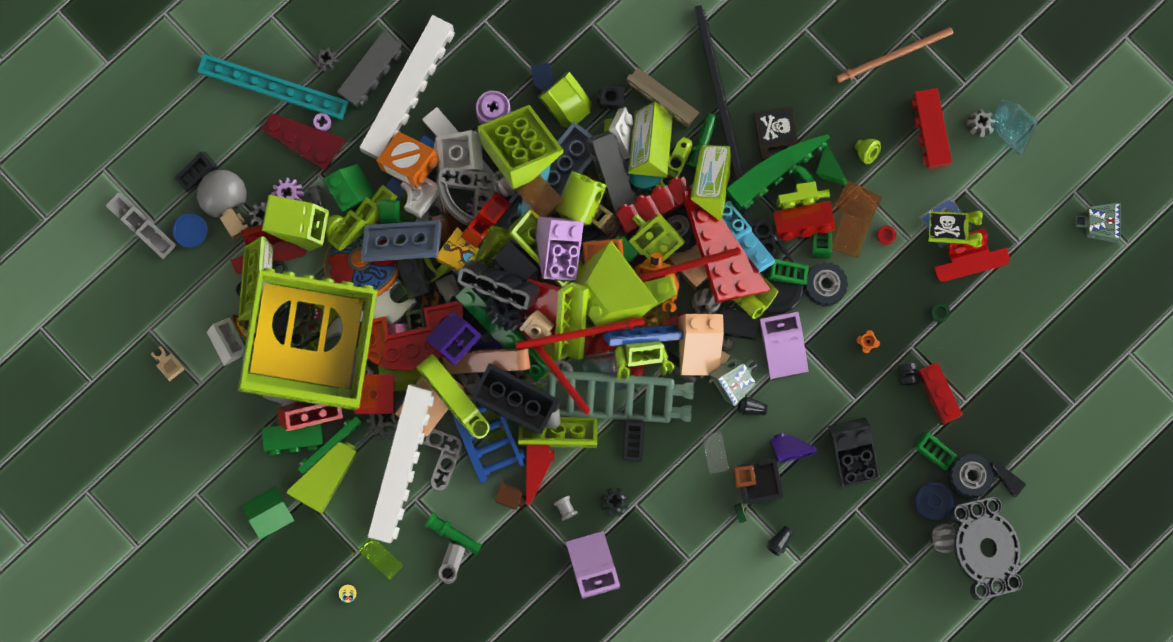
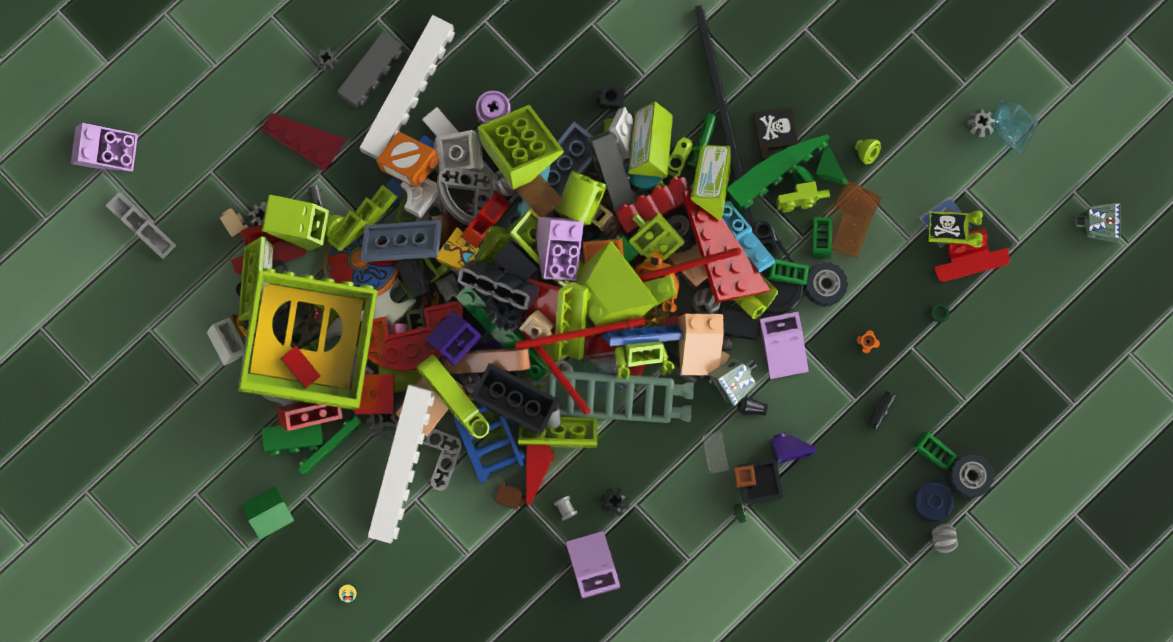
tan plate [151,346,185,382] -> none
blue piece [173,213,207,247] -> none
black slope [175,152,218,192] -> none
teal plate [197,54,349,120] -> none
light grey cylinder [197,170,247,218] -> none
lavender gear [271,178,304,201] -> none
lime slope [287,441,358,514] -> none
lavender bush [313,113,331,131] -> none
green slope [323,164,376,216] -> none
clear neon green slope [360,538,403,580] -> none
green slope [378,199,403,224] -> none
green pin [424,512,482,555] -> none
light grey piece [439,543,465,584] -> none
dark blue slope [531,63,553,93] -> none
lime slope [537,72,592,128] -> none
black slope [623,420,645,461] -> none
dark tan fence [626,68,699,129] -> none
black cone [767,526,793,556] -> none
red brick [773,201,836,241] -> none
black slope [828,417,880,488] -> none
nougat bar [836,27,953,83] -> none
red tile [876,225,896,246] -> none
black wheel [898,363,919,386] -> none
red brick [911,88,952,170] -> none
red brick [917,362,963,426] -> none
piece [949,497,1023,600] -> none
black slope [990,461,1026,498] -> none
none -> lavender slope [71,123,138,172]
none -> red tile [280,346,321,389]
none -> black pin [867,391,897,431]

